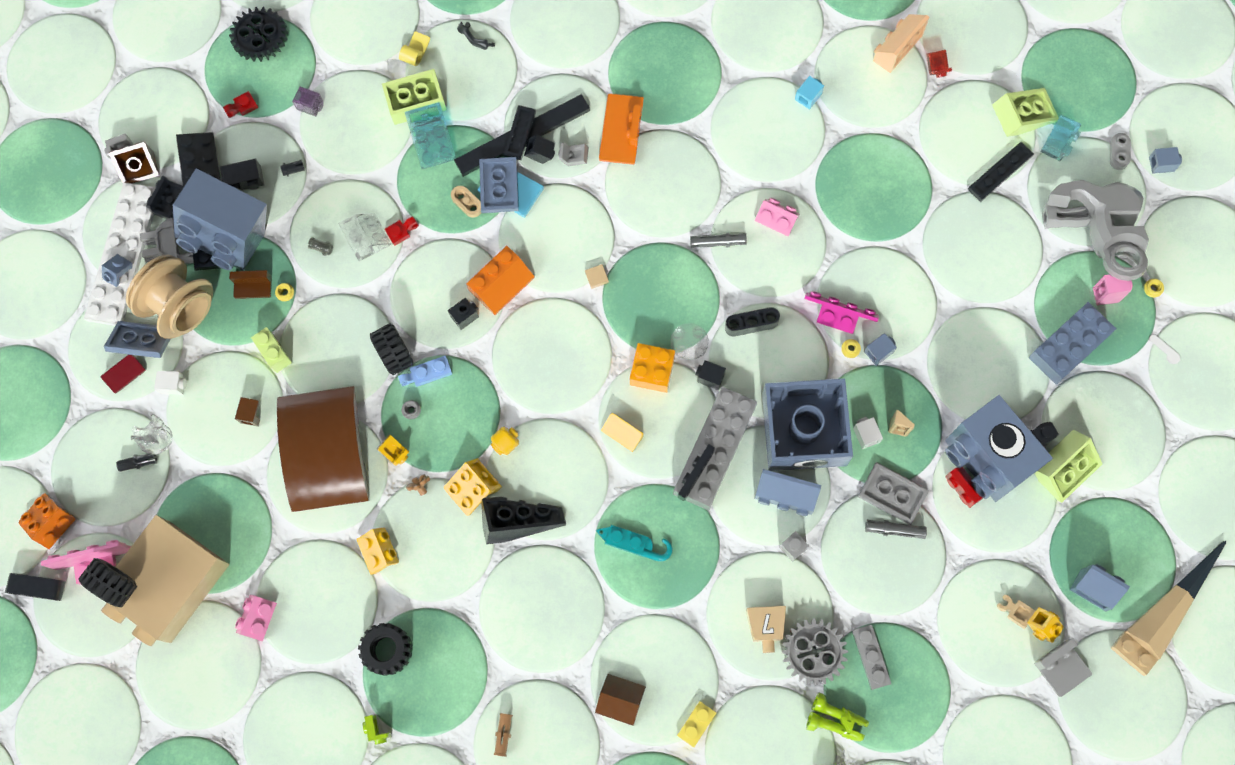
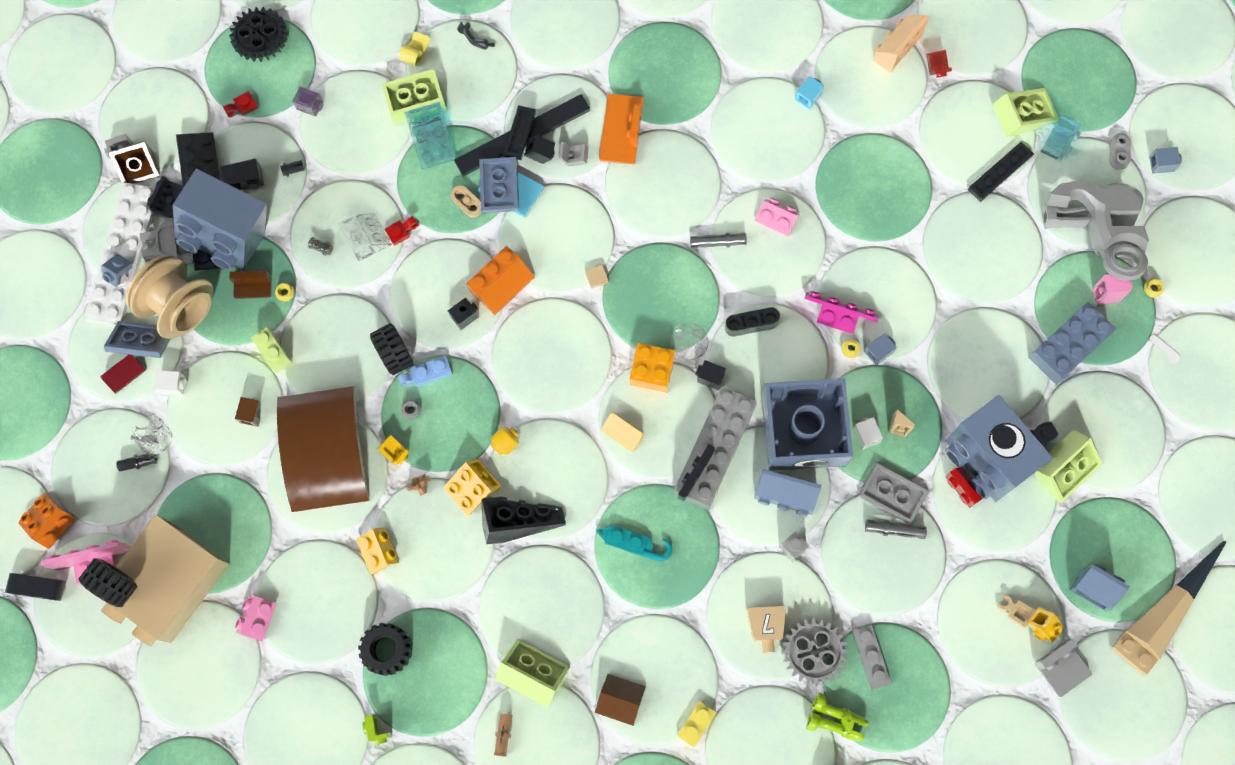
none -> yellowish green slope [495,639,570,708]

